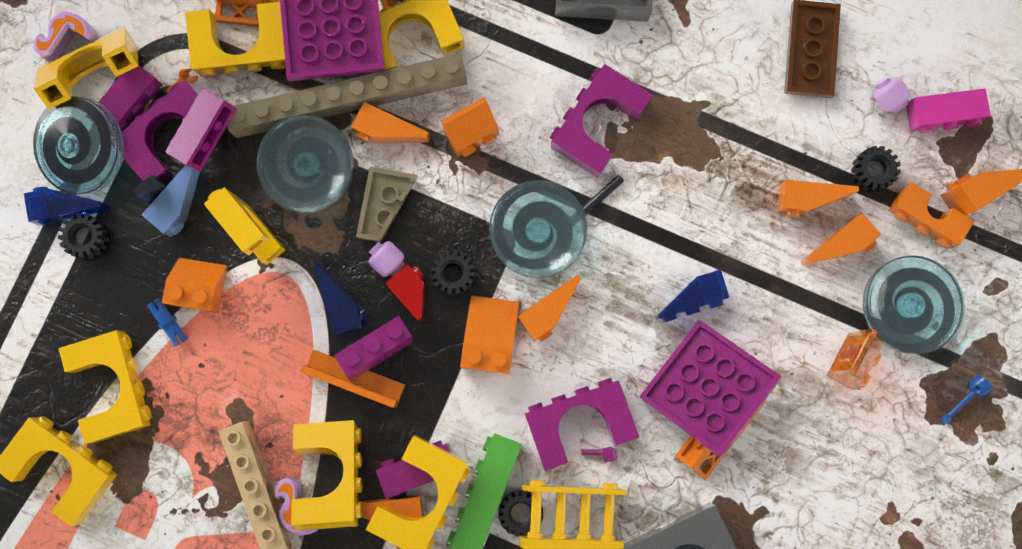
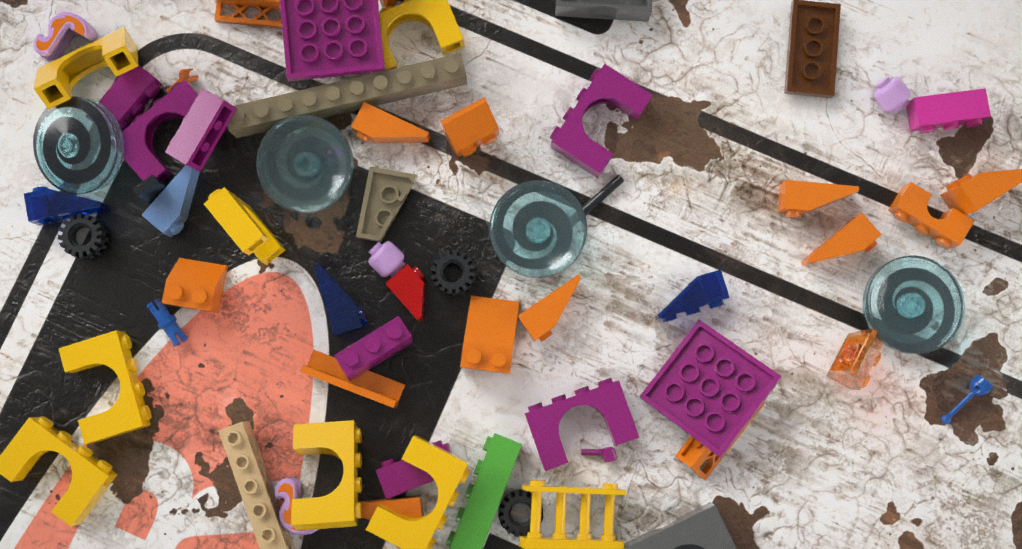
yellow arch [185,2,286,77] -> none
black tyre [851,146,901,192] -> none

